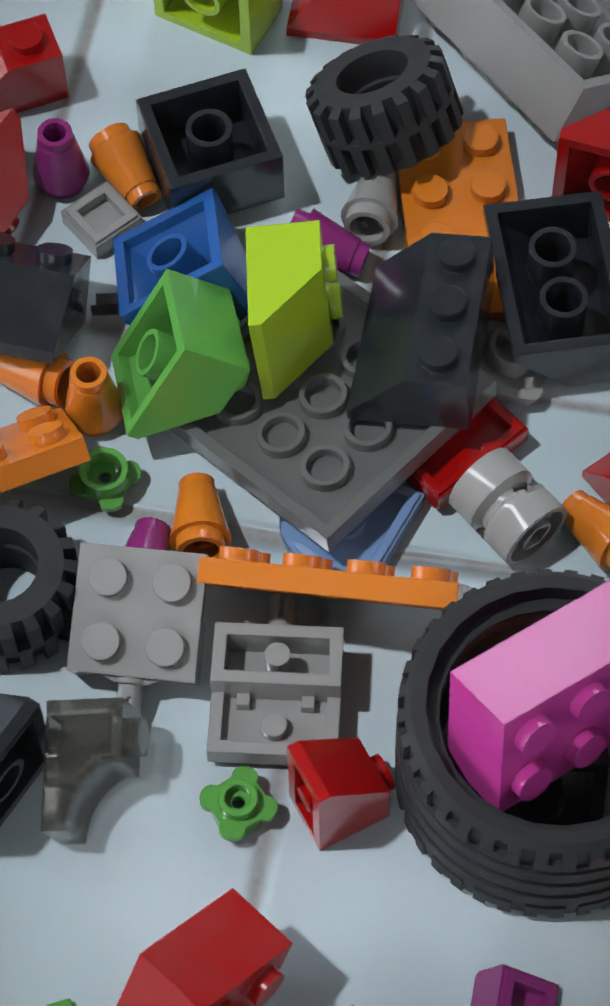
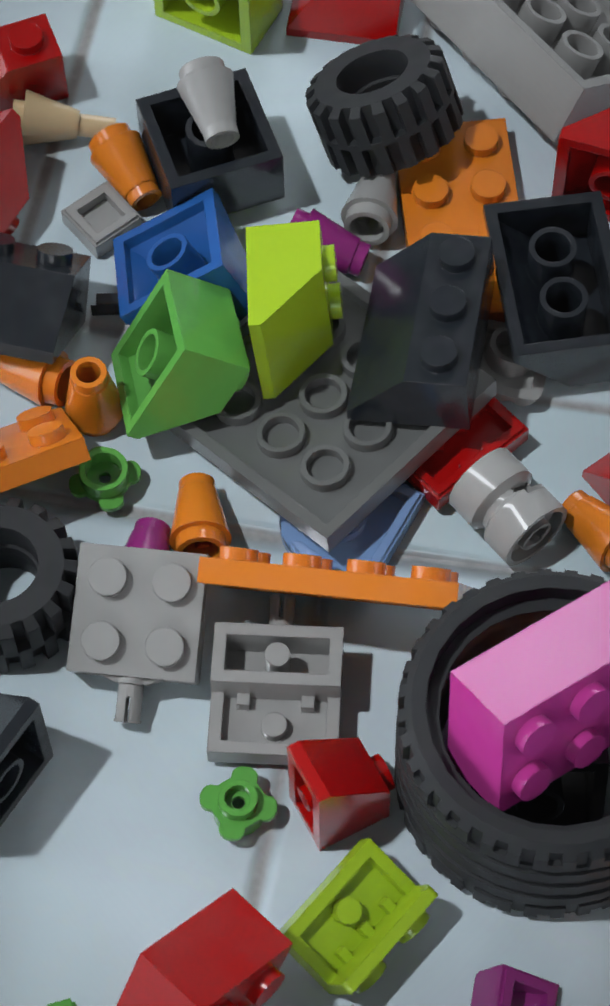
magenta cone [33,118,90,199] -> none
clear smoke arch [41,697,149,845] -> none
none -> tan cone [13,89,116,146]
none -> light grey cone [177,56,240,149]
none -> lime bracket [279,838,438,995]

